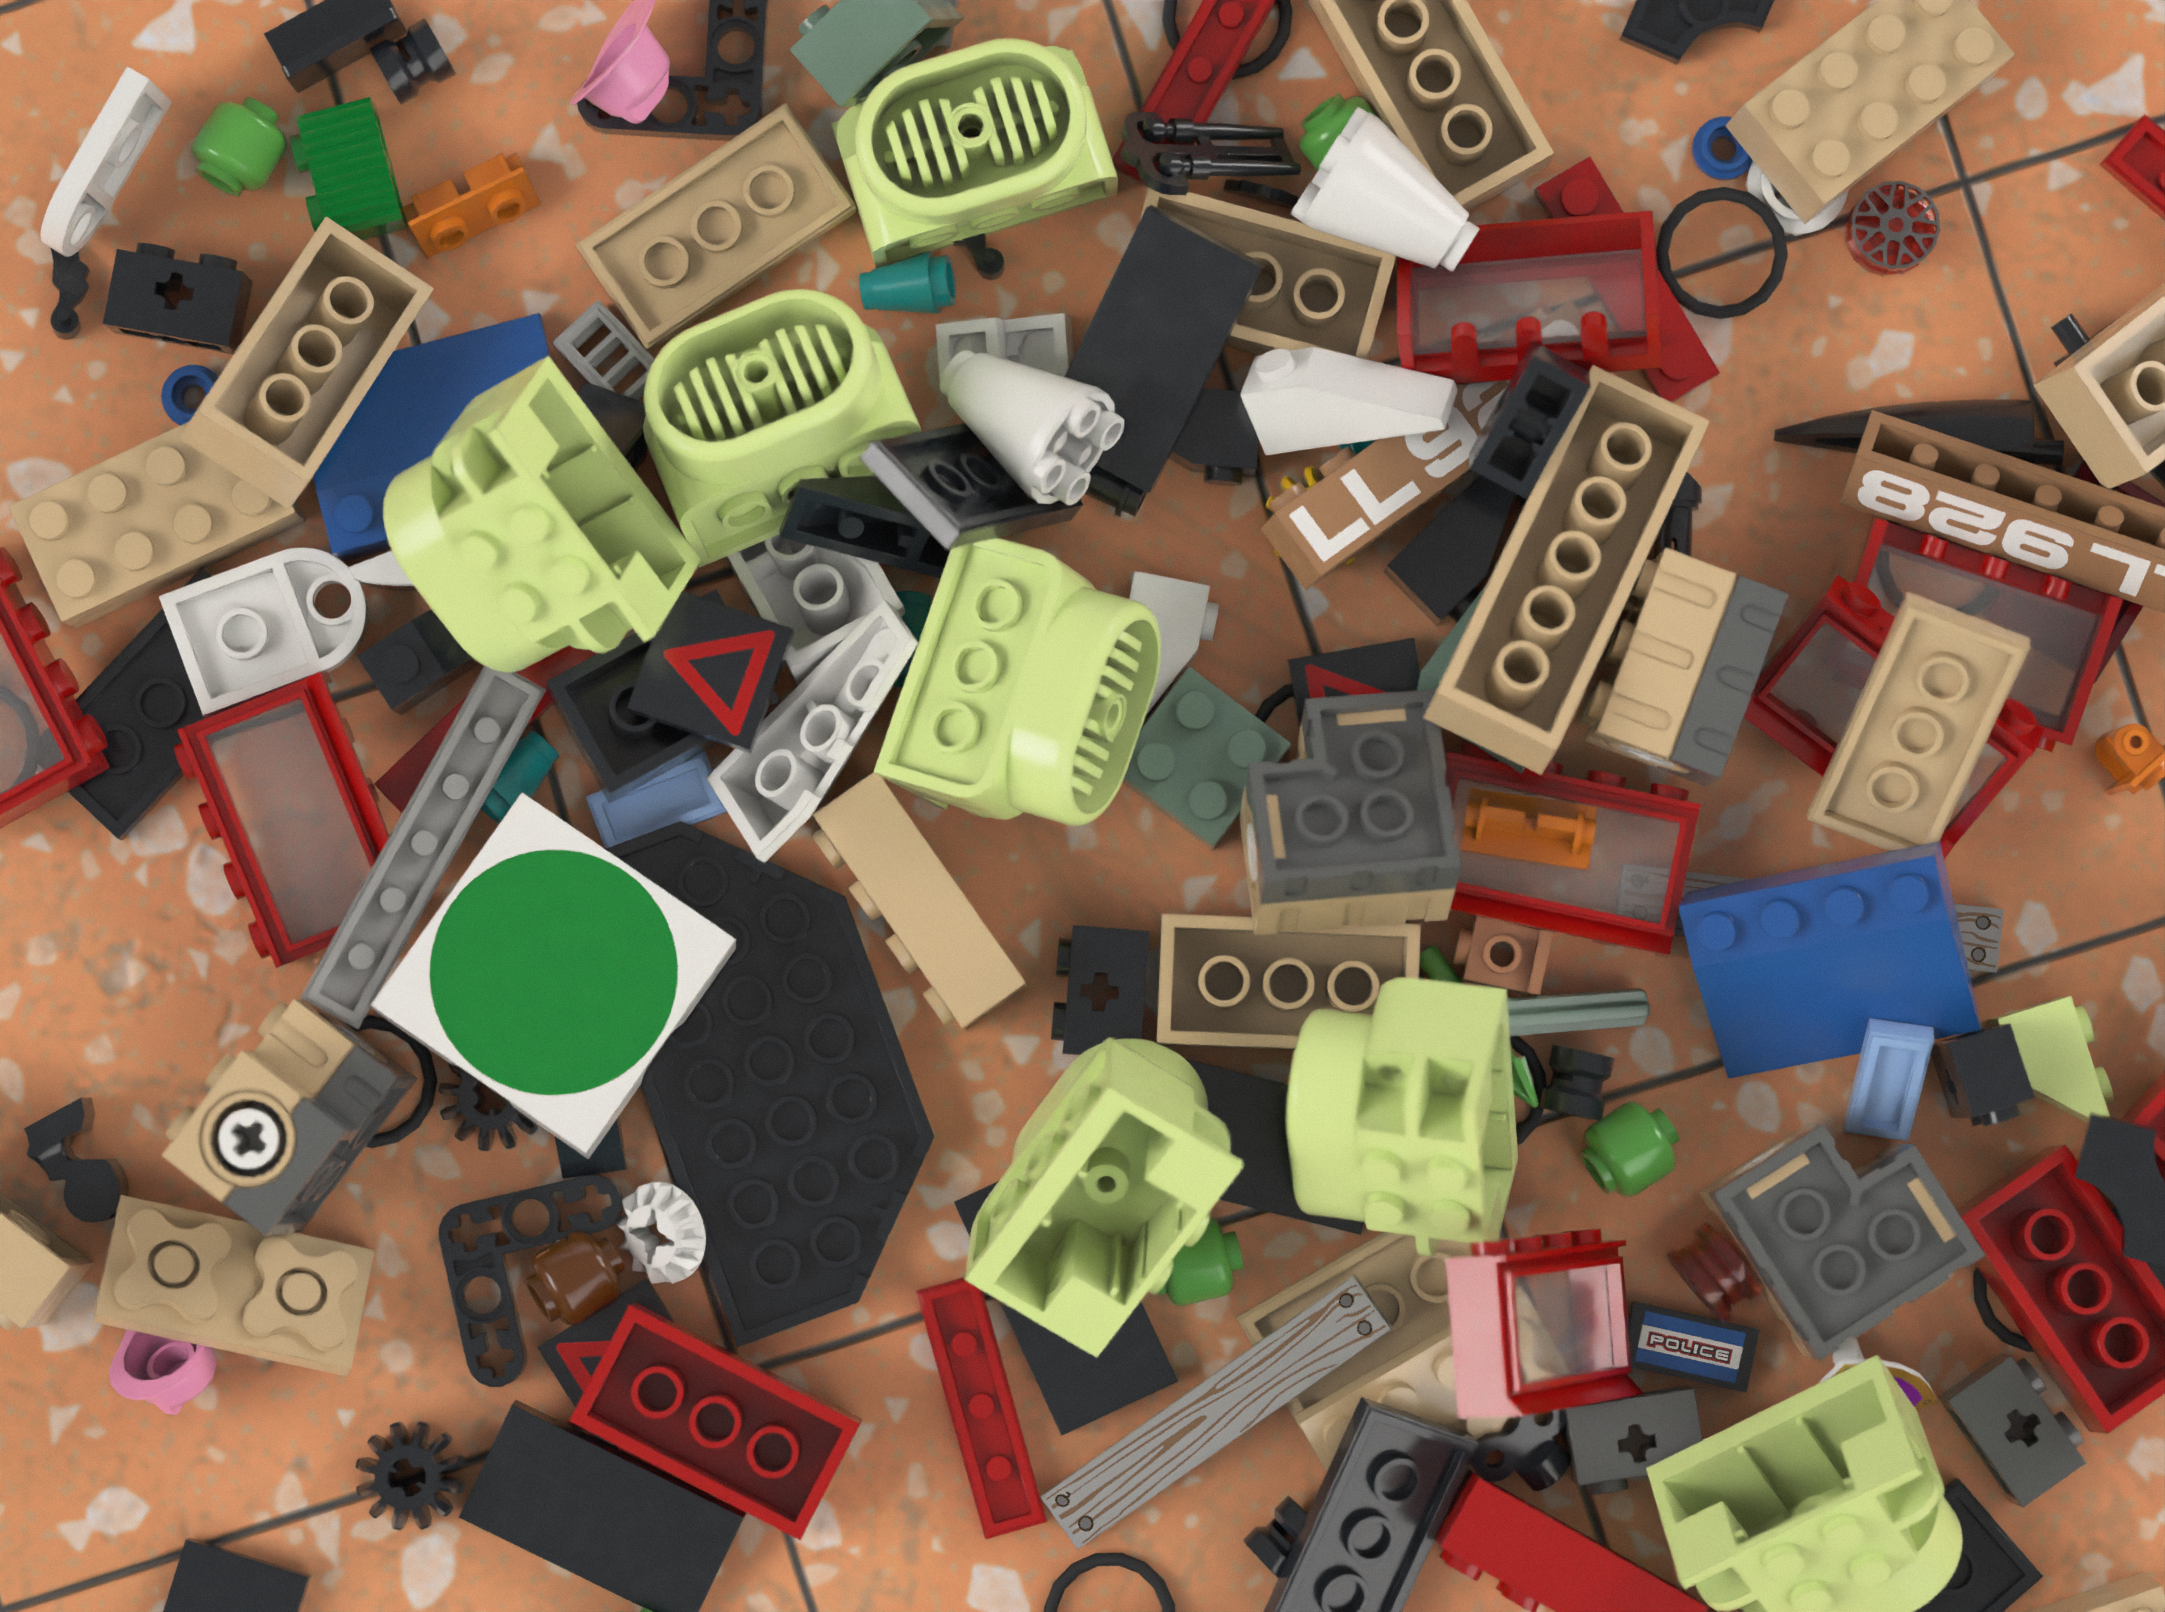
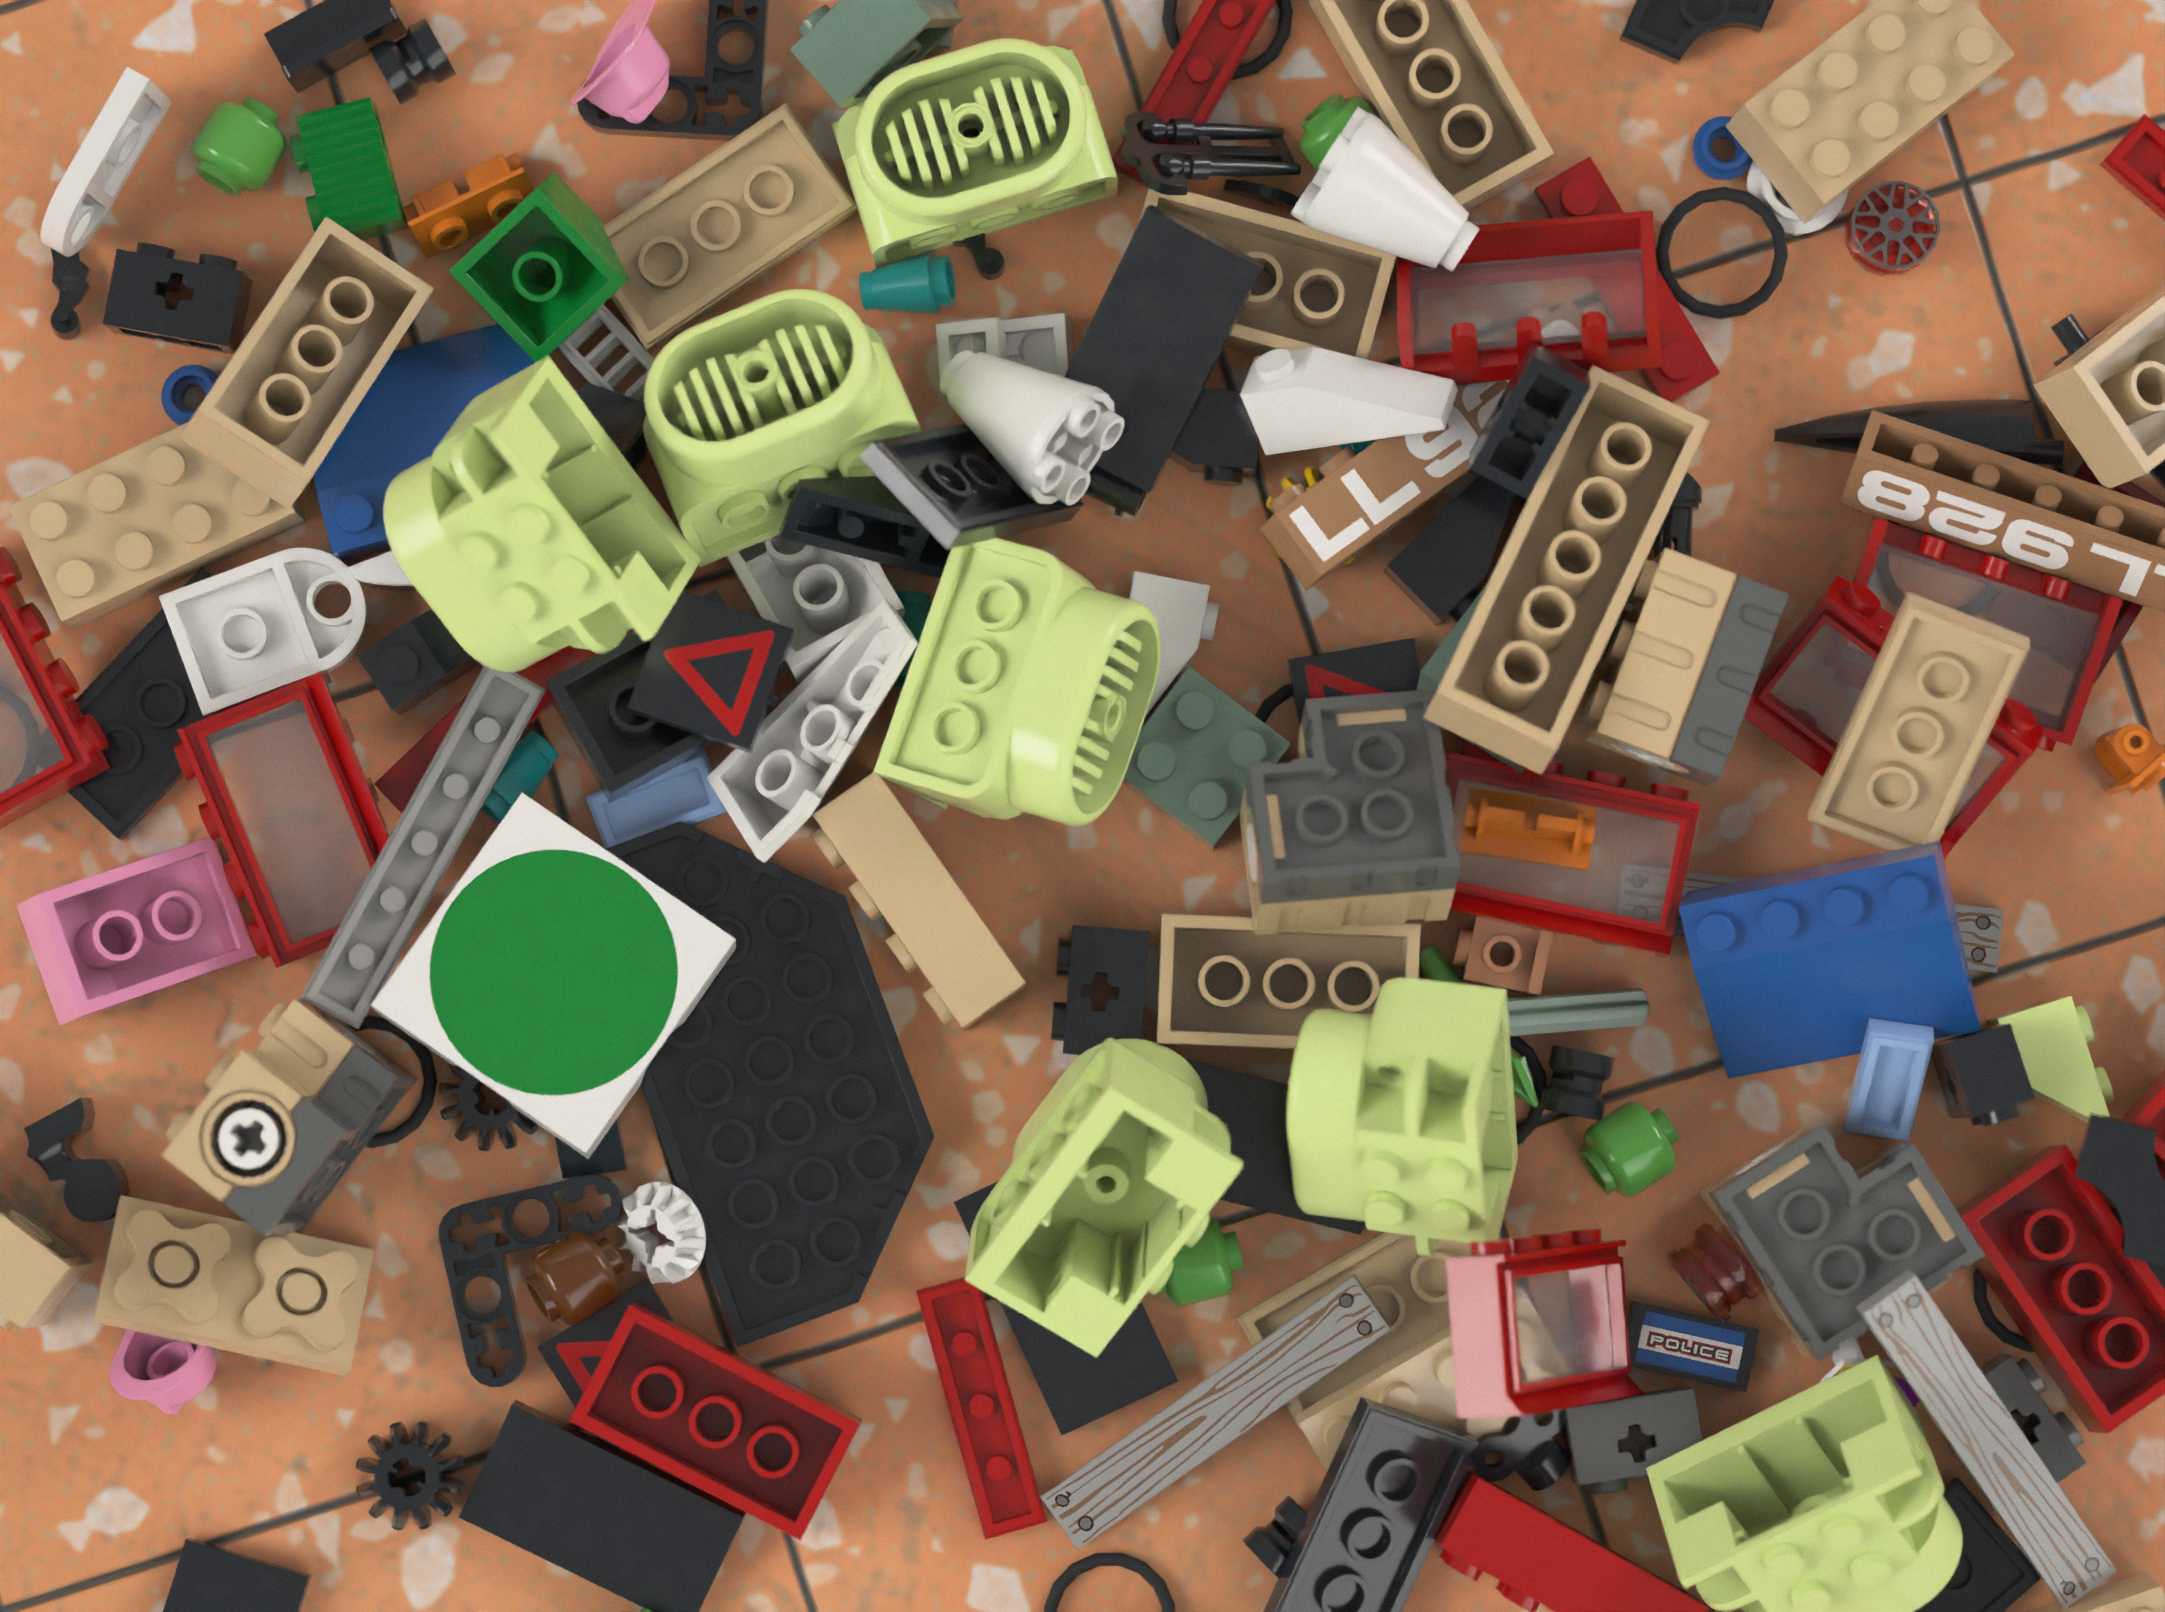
none -> bright pink slope [16,837,256,1026]
none -> green slope [448,171,629,363]
none -> light grey tile [1856,1269,2117,1609]

